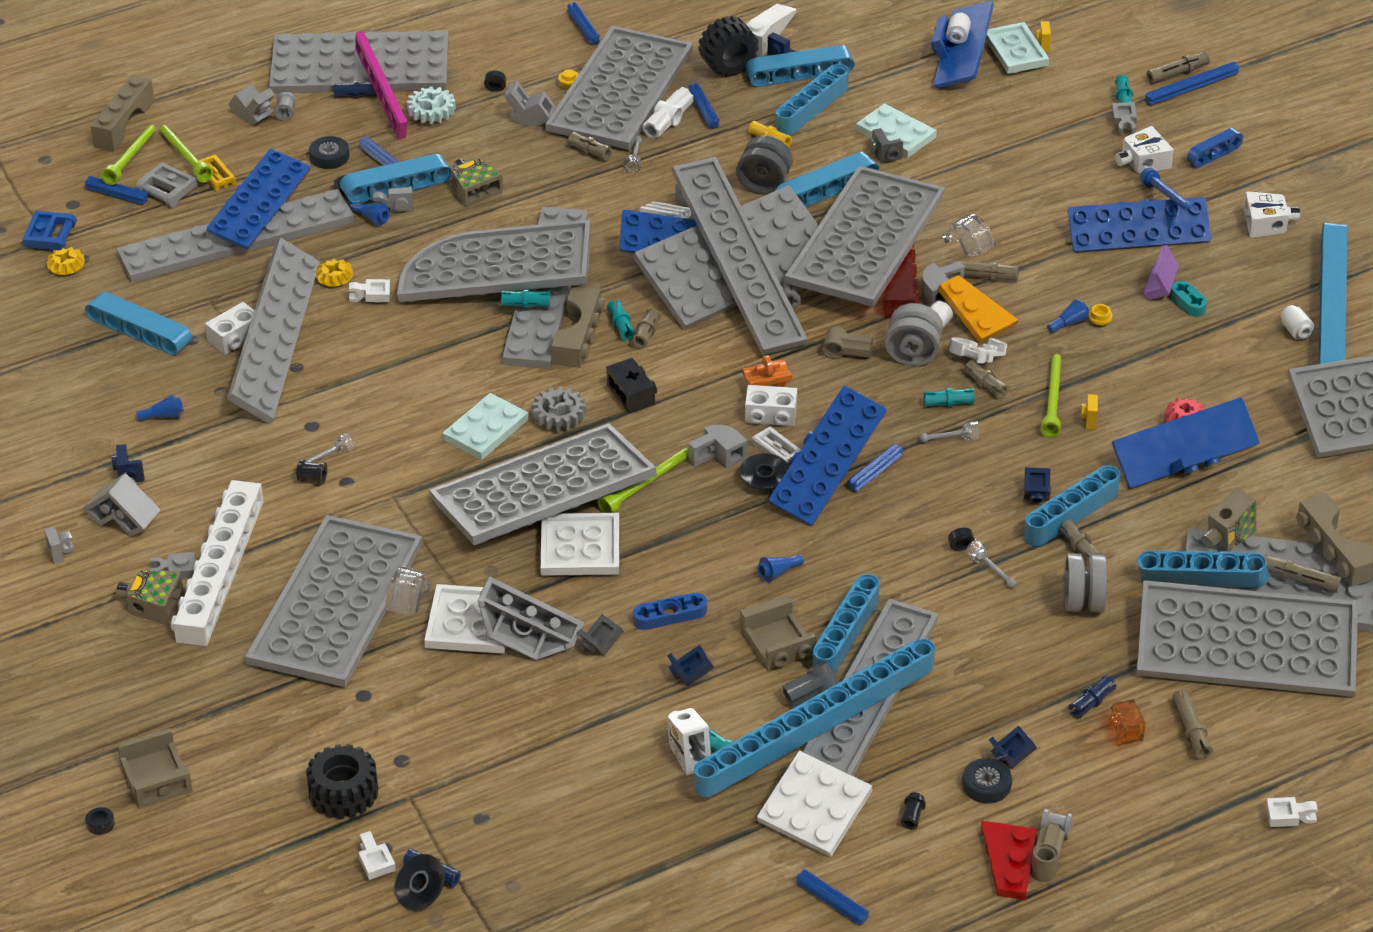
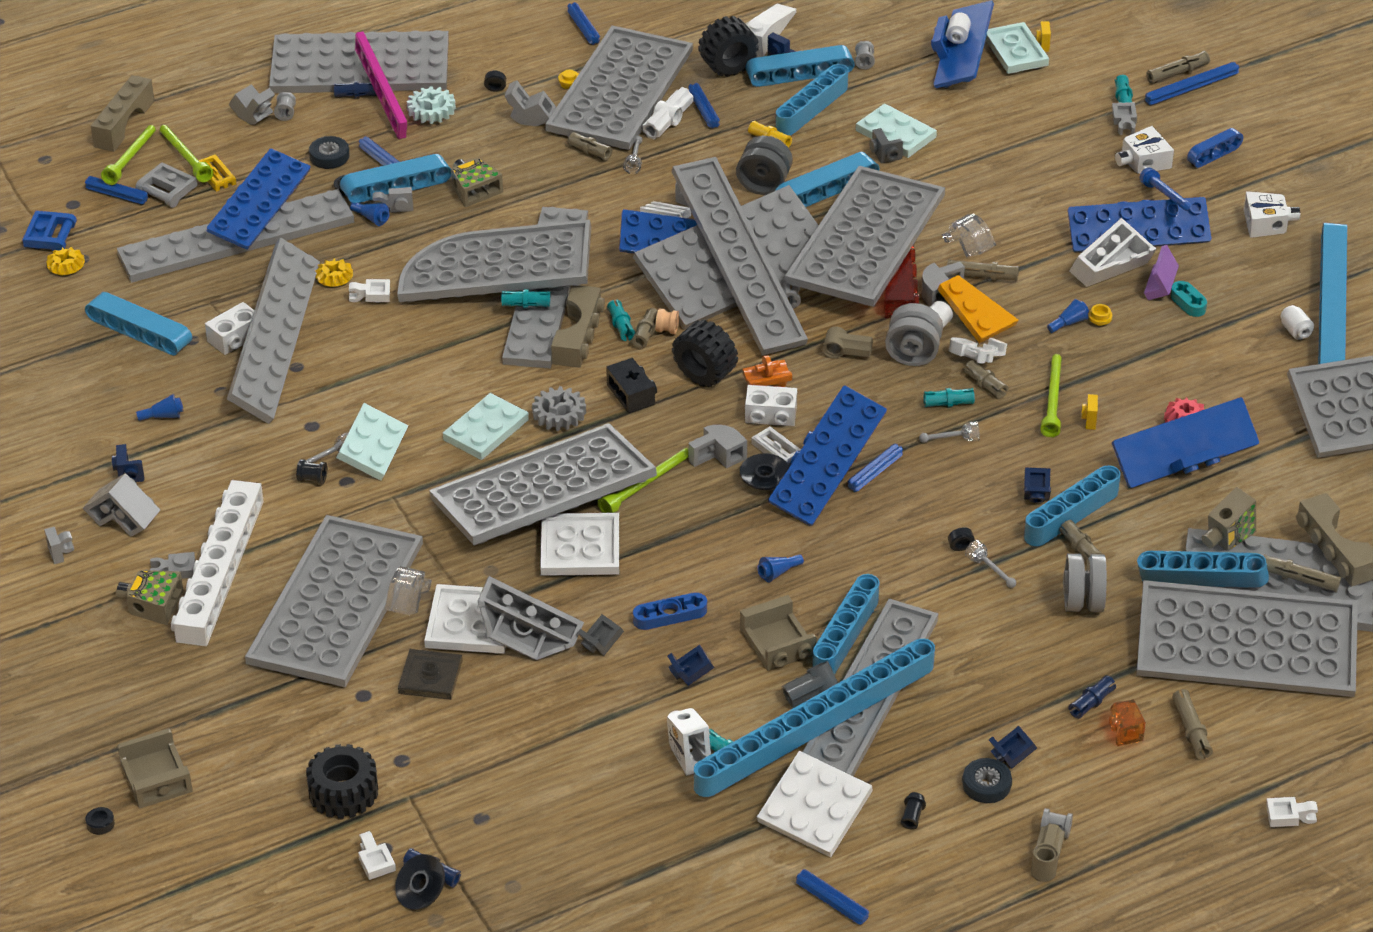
red wing [980,820,1037,900] -> none
none -> light aqua plate [336,403,408,481]
none -> clear smoke plate [398,649,463,700]
none -> light nougat wheel [655,308,679,334]
none -> black tyre [672,320,738,387]
none -> light grey bush [855,41,875,69]
none -> white wedge [1070,218,1156,287]

